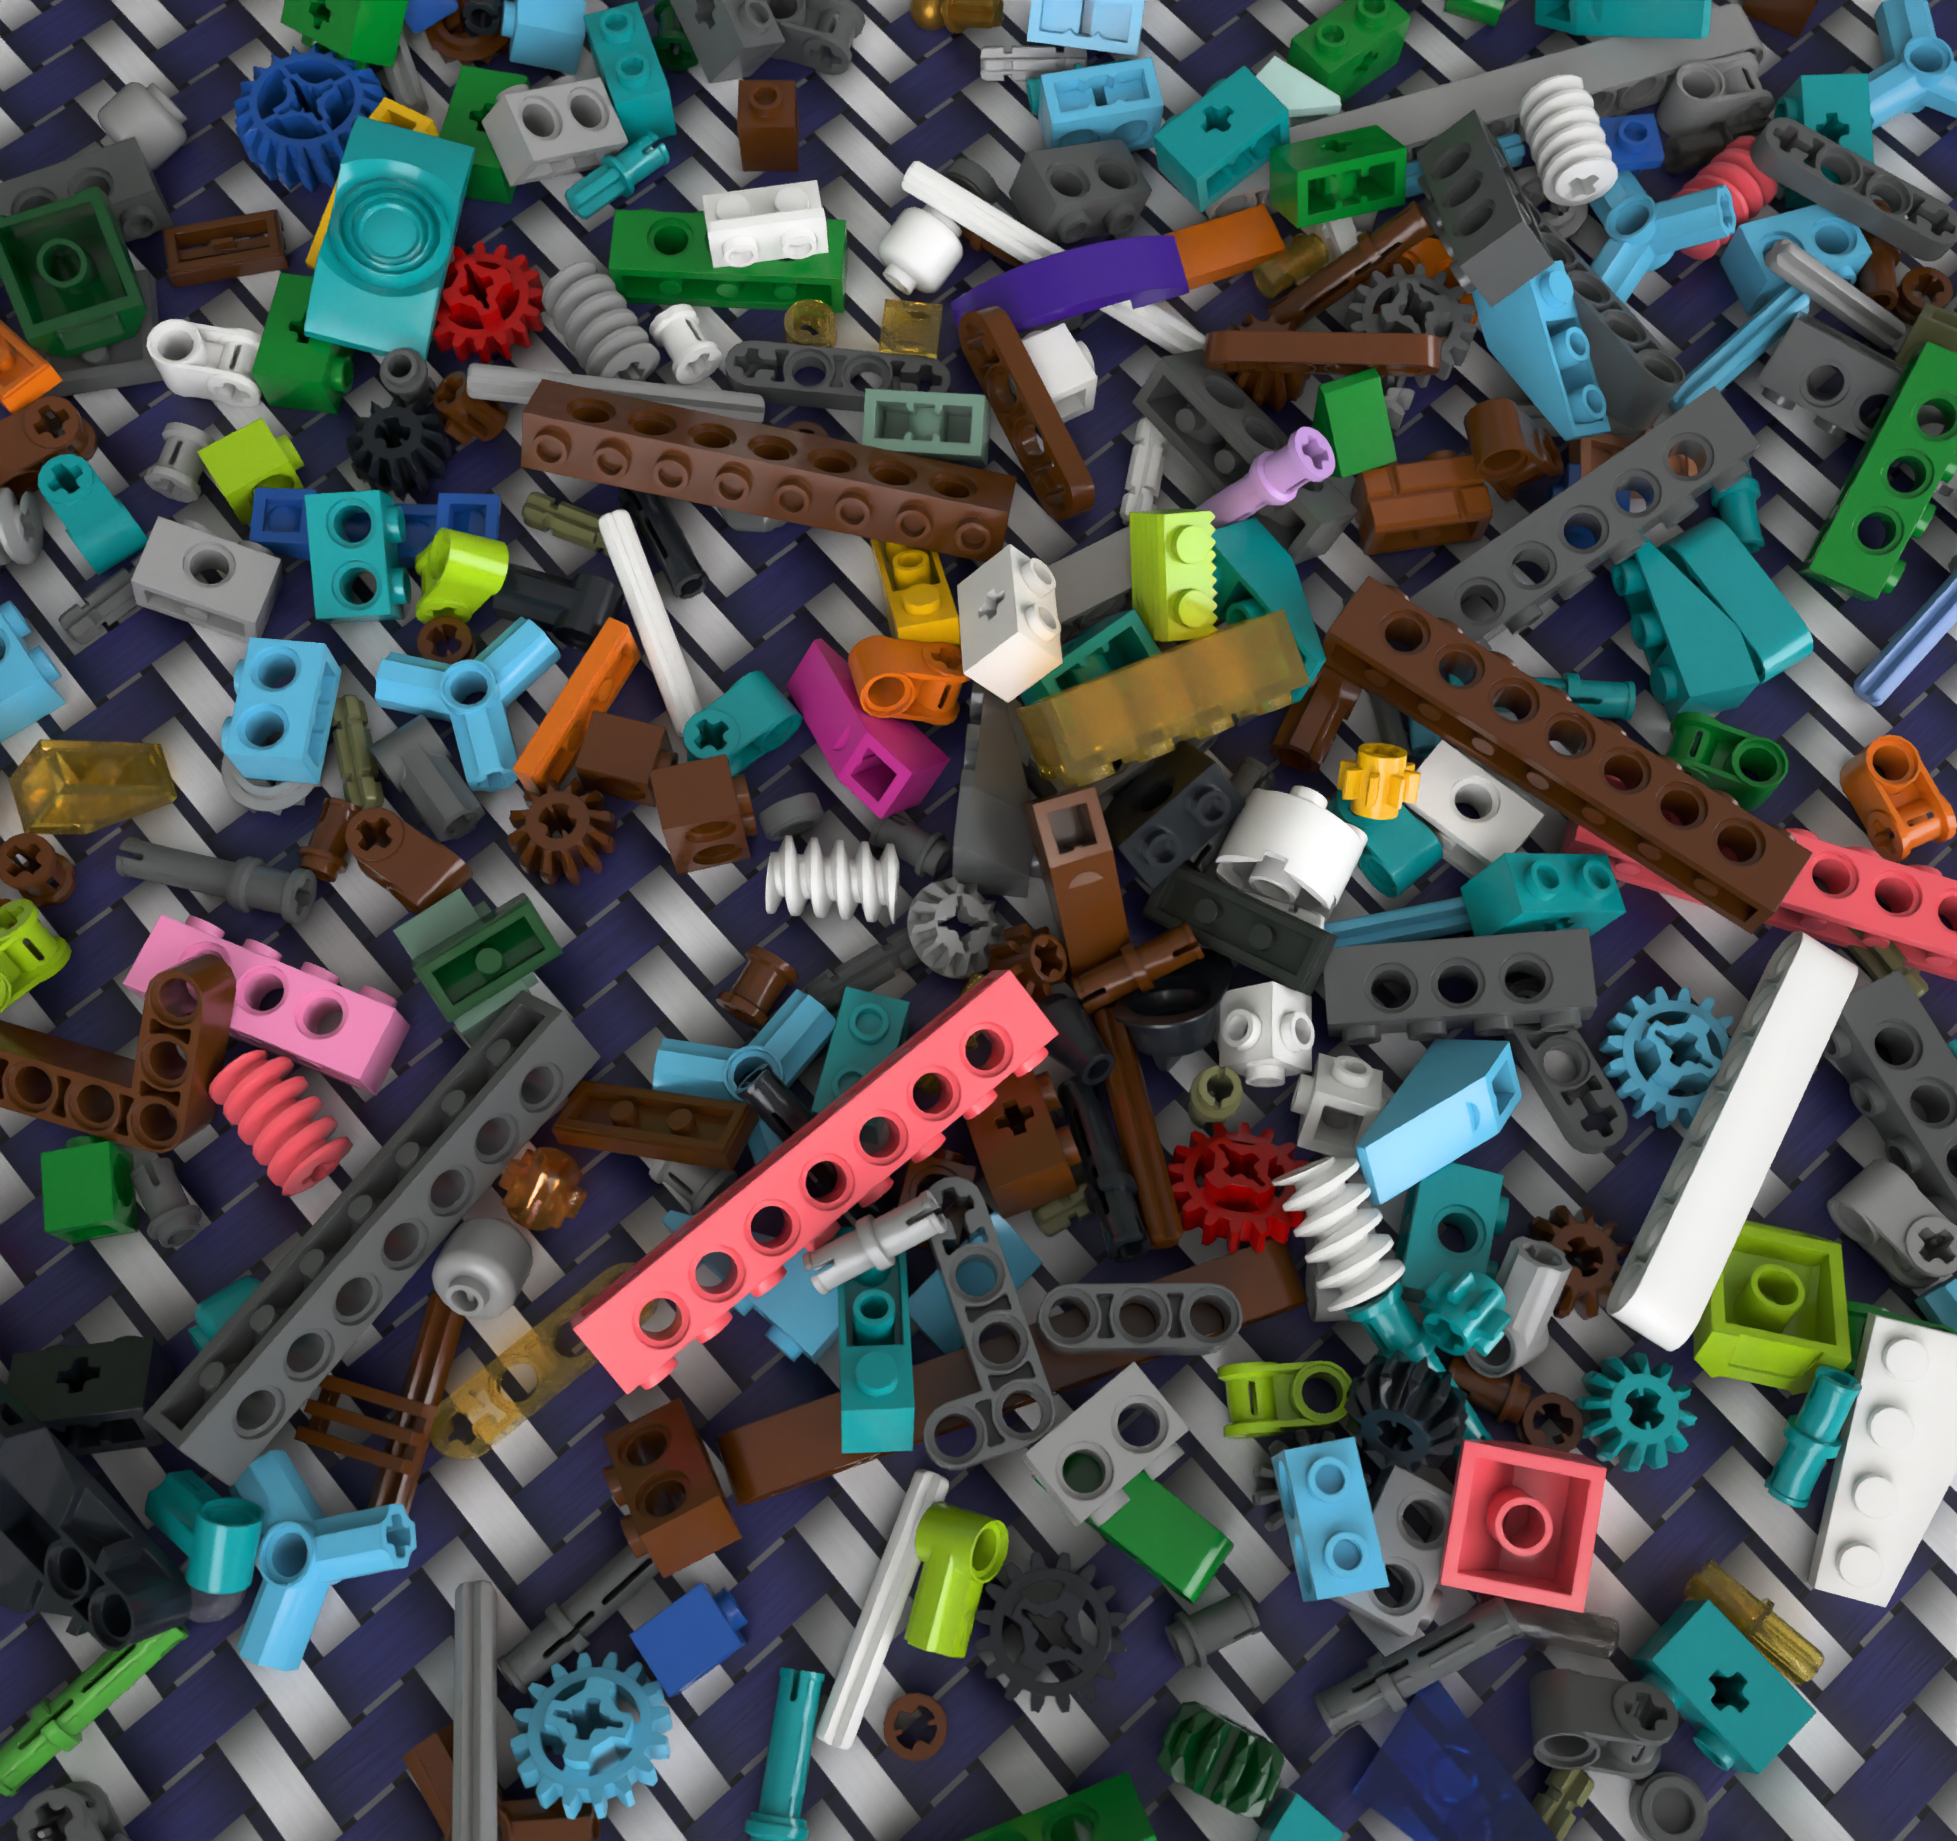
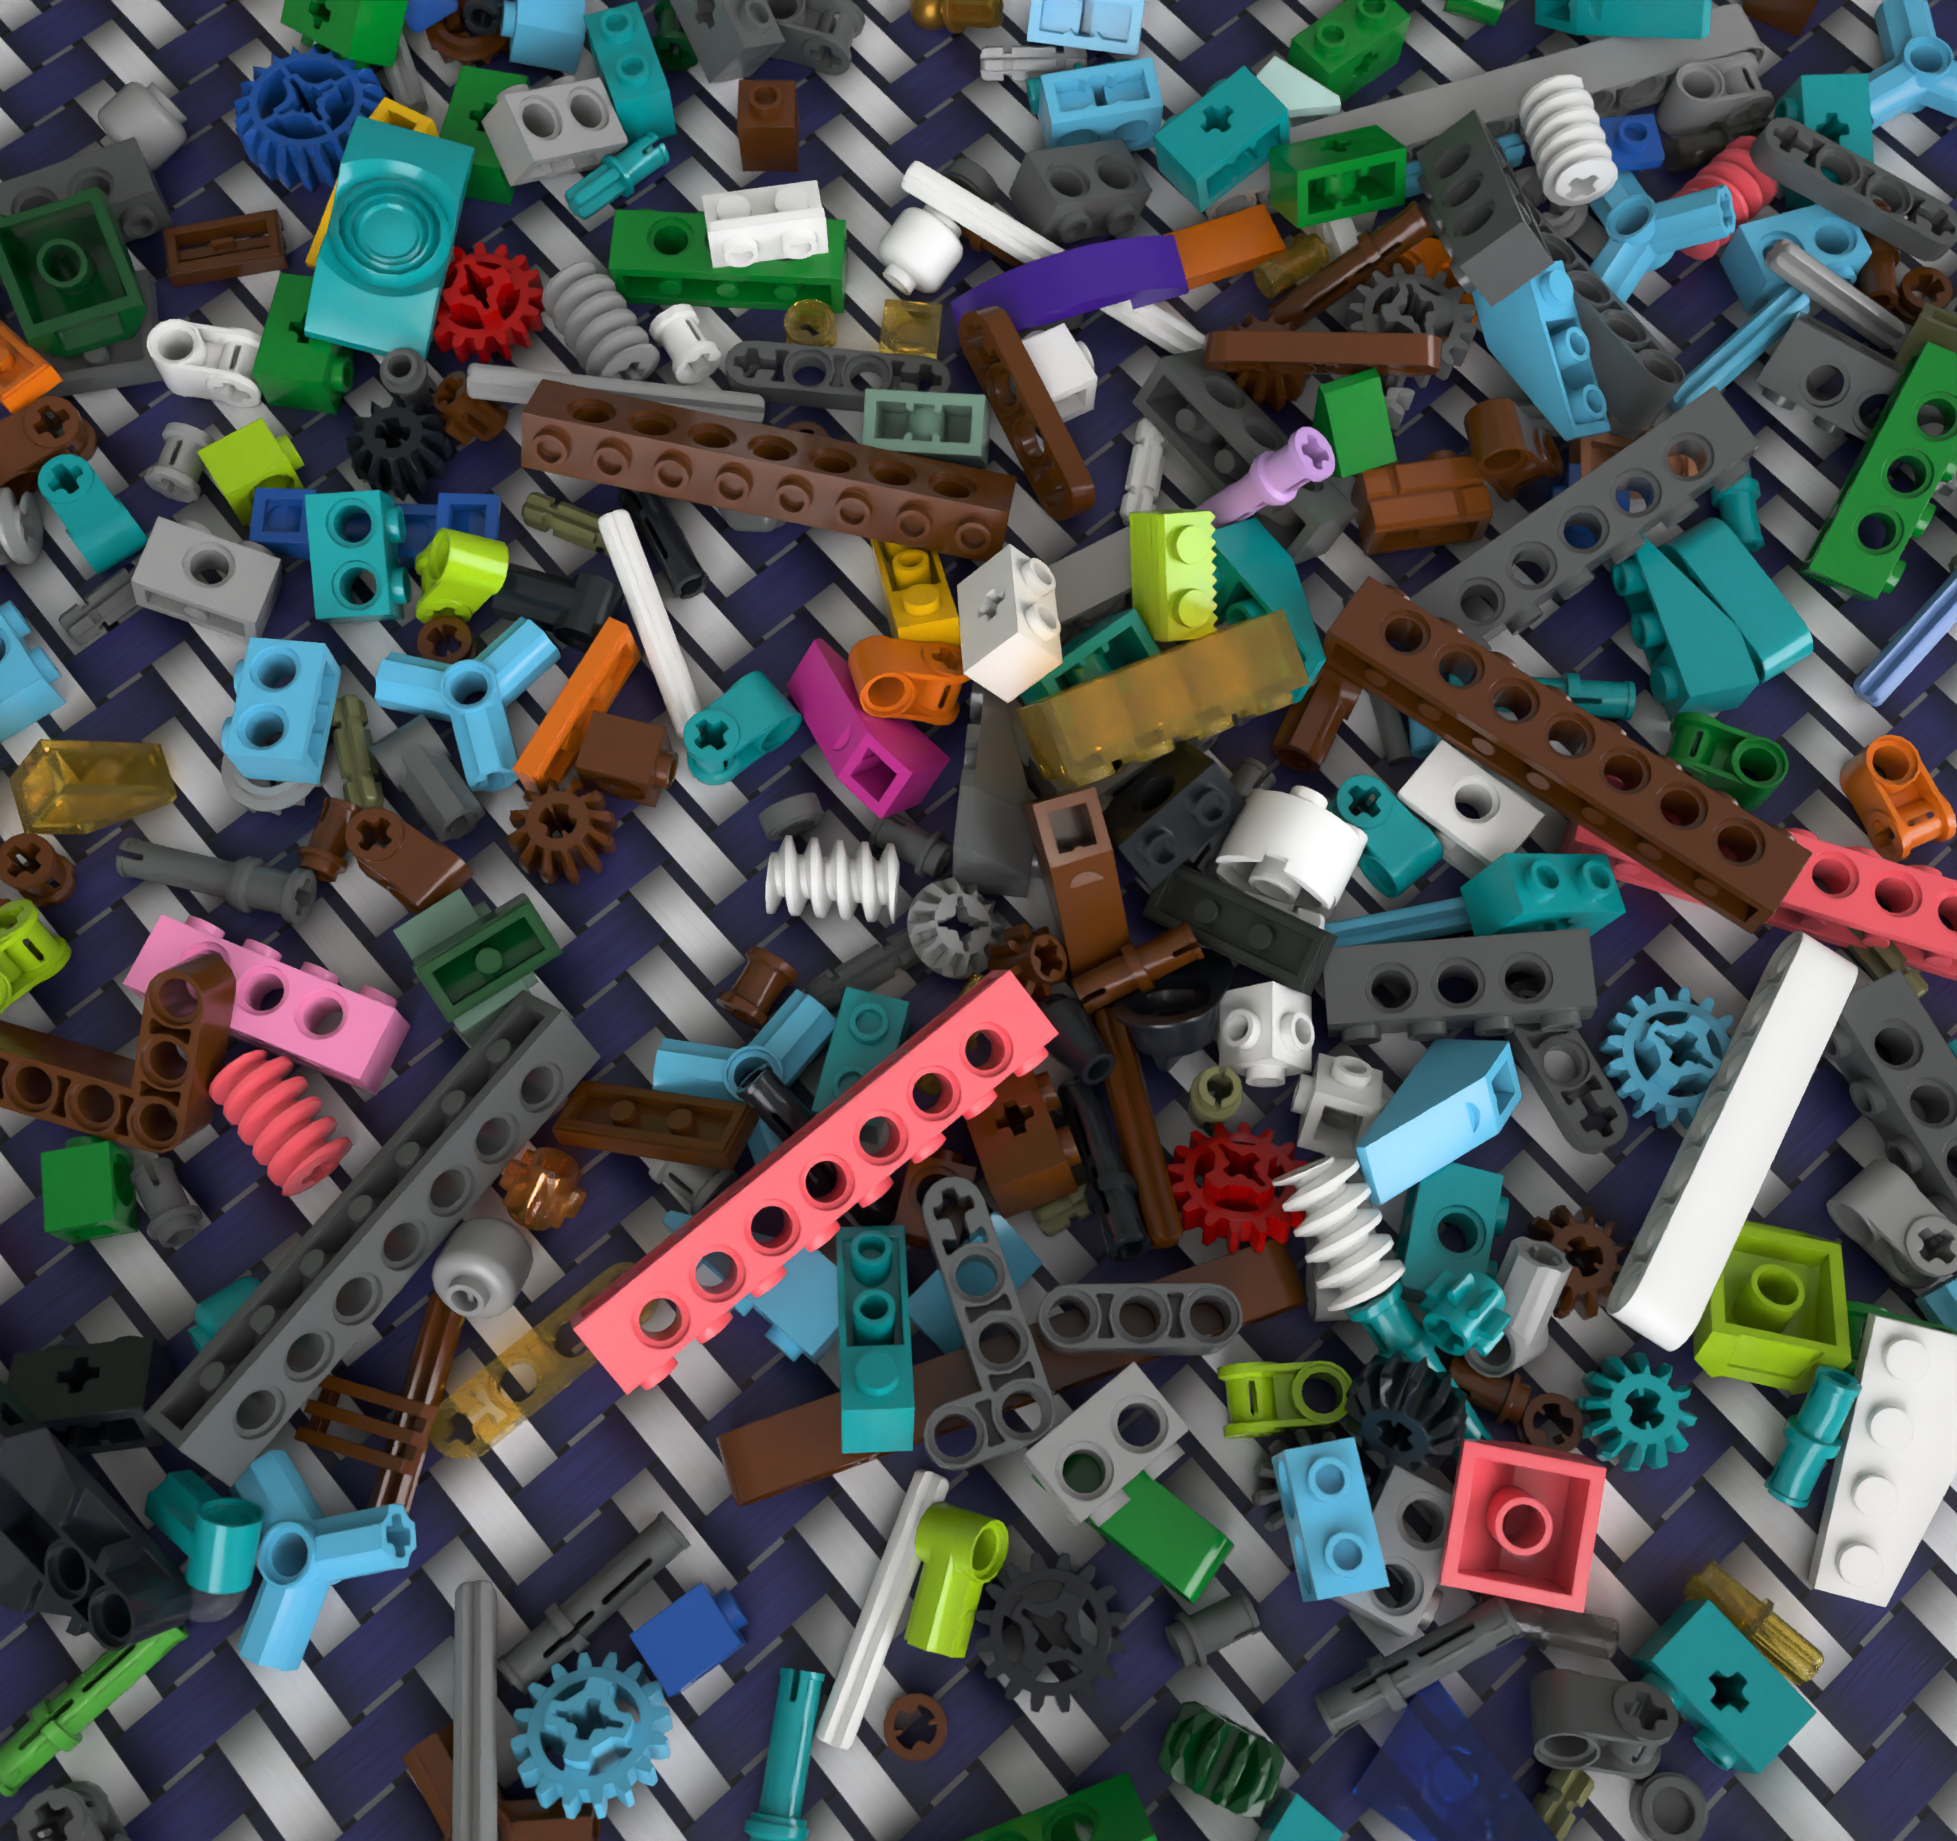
reddish brown brick [602,1397,742,1578] -> none
reddish brown brick [649,754,758,875] -> none
light grey pin [803,1190,948,1295] -> none
yellow gear [1337,743,1421,820] -> none

